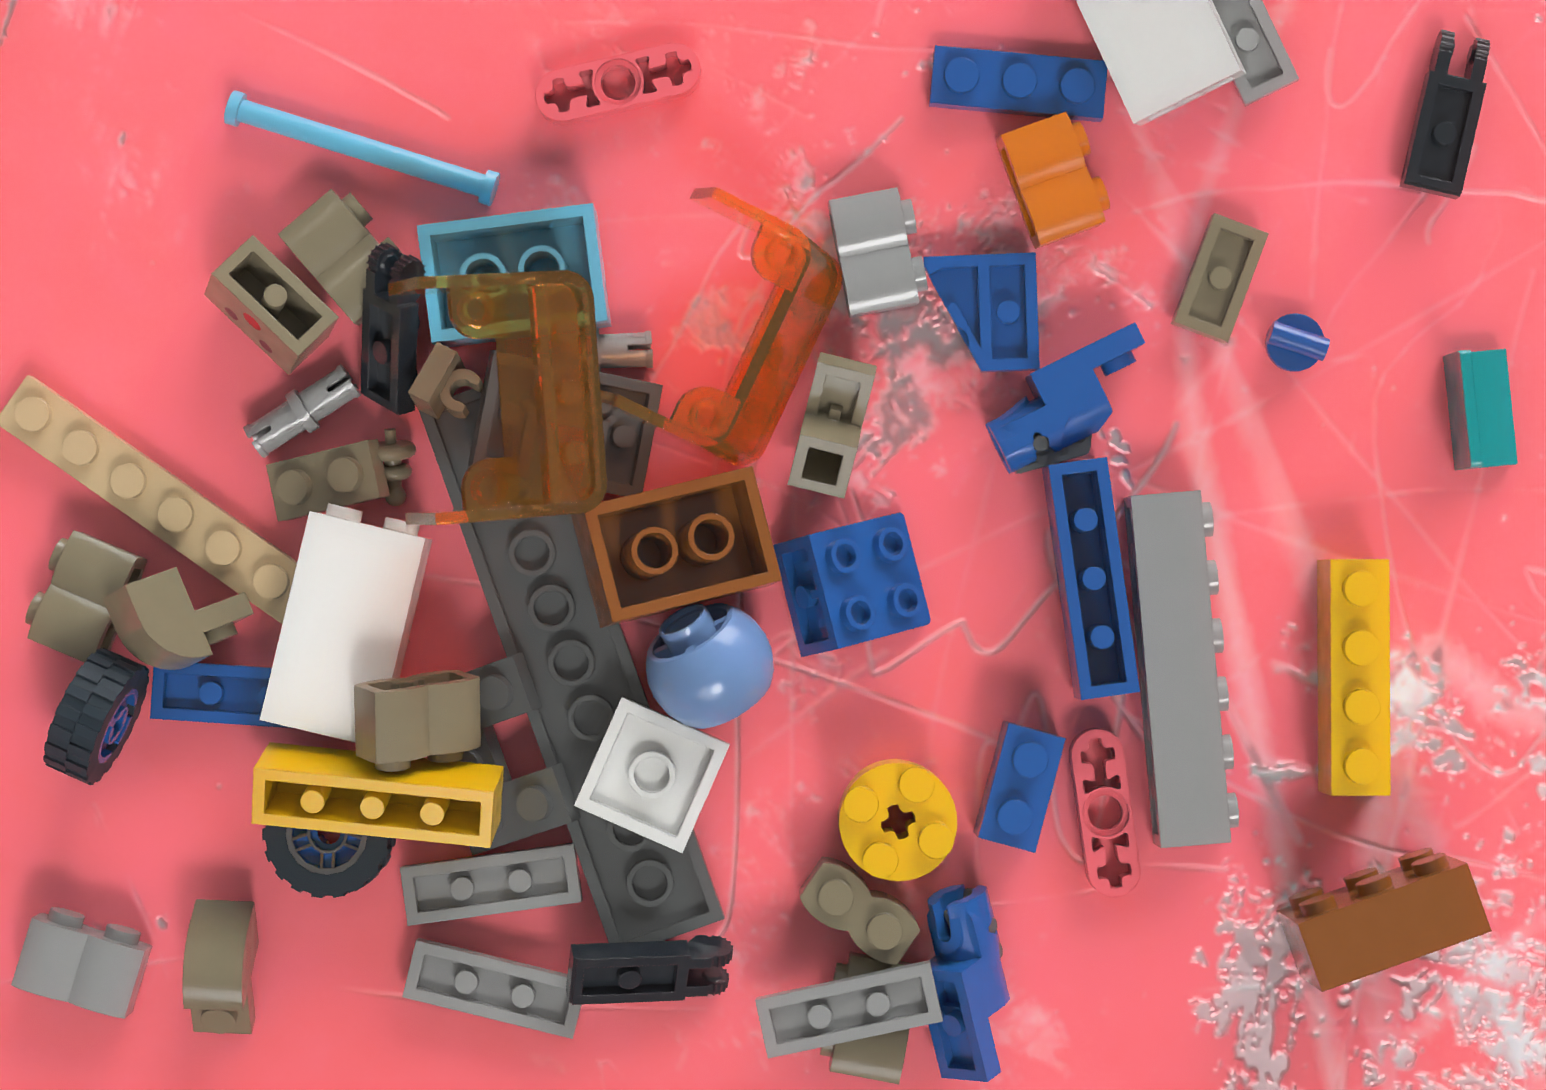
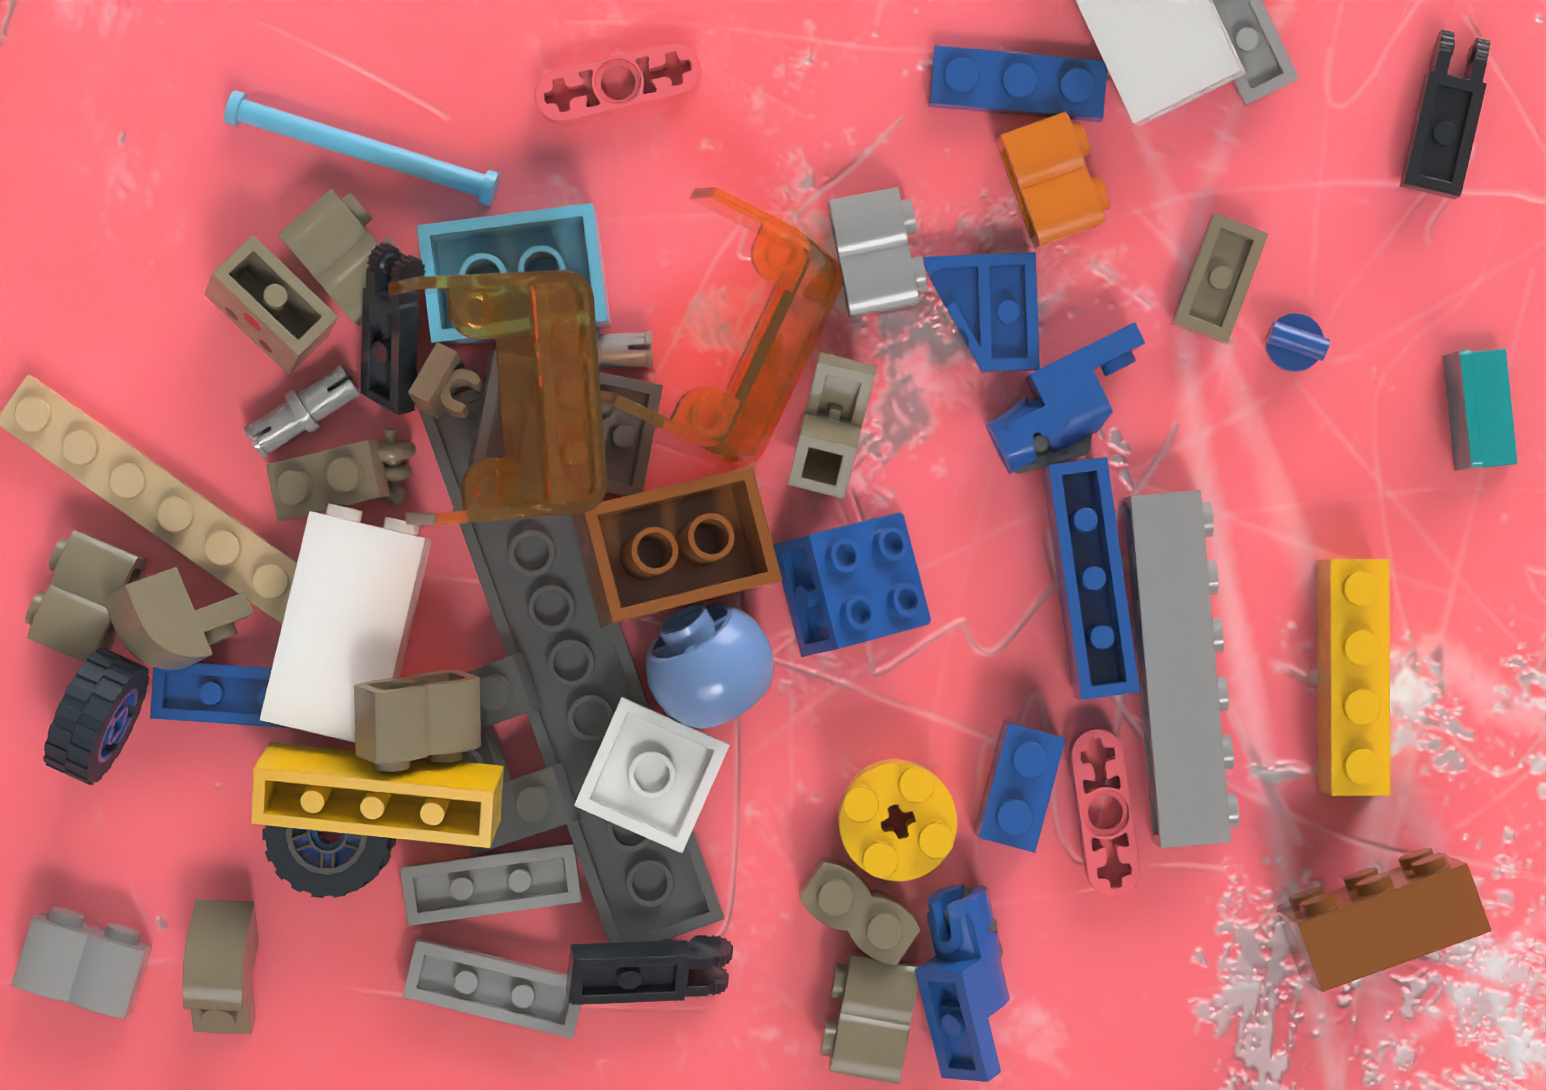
light grey plate [755,960,943,1059] -> none

